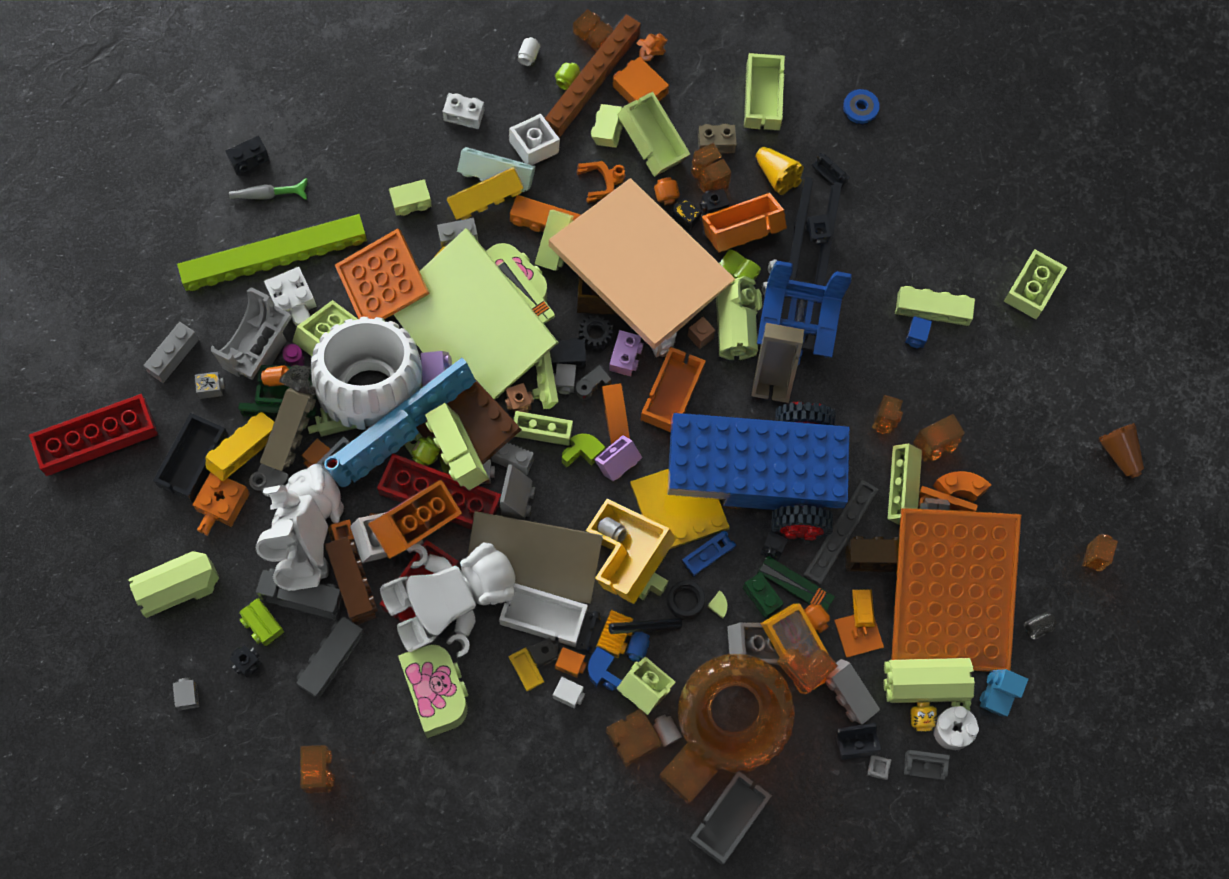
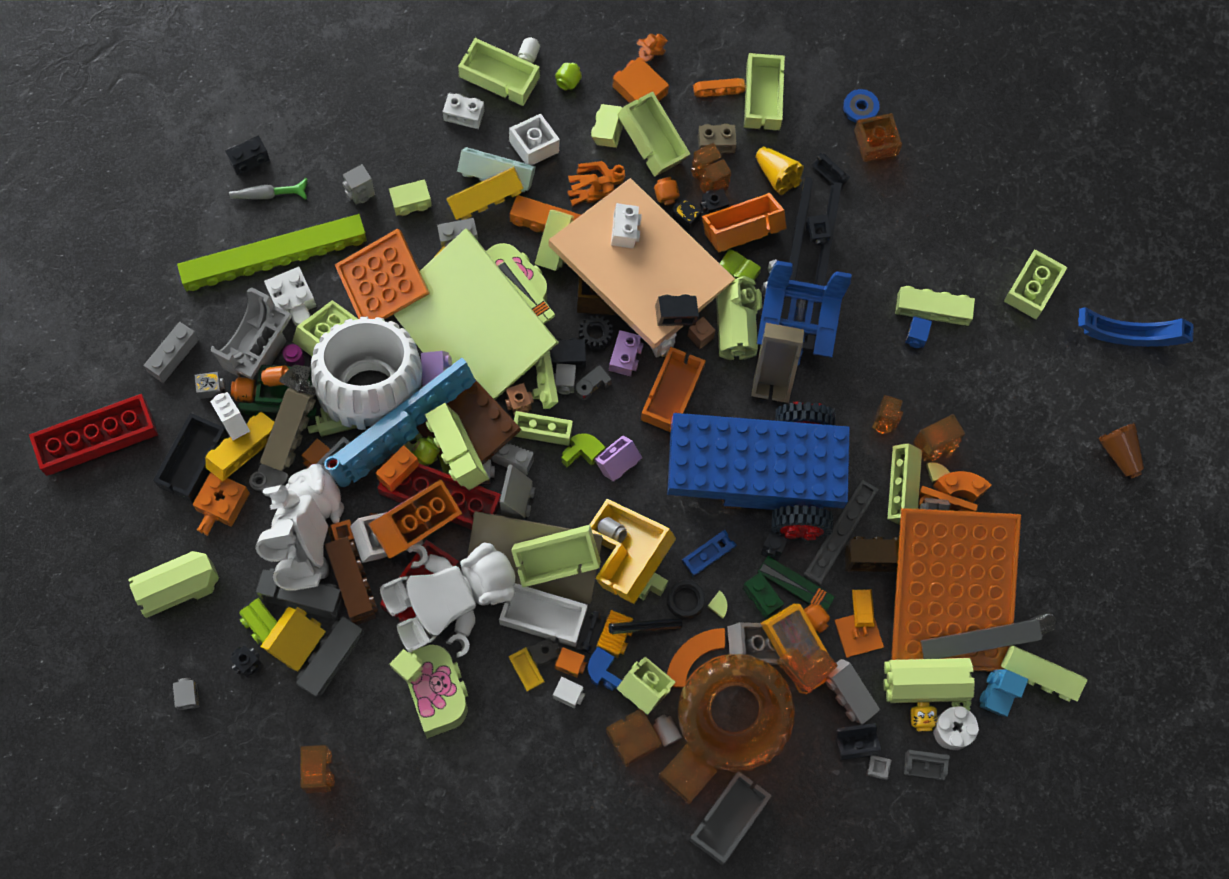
dark orange brick [544,14,641,138] -> none
clear orange piece [573,9,613,51] -> none
orange slope [602,383,630,444] -> none
blue brick [626,632,650,662] -> none
yellow plate [630,469,730,550] -> none
clear orange piece [1082,534,1118,572] -> none
none -> white arch [210,392,250,440]
none -> orange head [231,377,257,403]
none -> yellow brick [260,607,326,671]
none -> light grey brick [342,164,375,205]
none -> orange brick [376,445,419,492]
none -> yellowish green brick [390,649,423,684]
none -> yellowish green piece [458,38,540,106]
none -> yellowish green piece [511,525,601,588]
none -> orange piece [568,174,614,207]
none -> white brick [611,203,642,248]
none -> black brick [655,294,699,326]
none -> orange tile [667,628,725,688]
none -> orange beam [693,78,746,97]
none -> clear orange brick [854,113,902,162]
none -> dark grey tile [920,619,1042,659]
none -> yellowish green tile [926,462,950,483]
none -> yellowish green brick [1000,645,1087,702]
none -> blue arch [1078,307,1193,346]

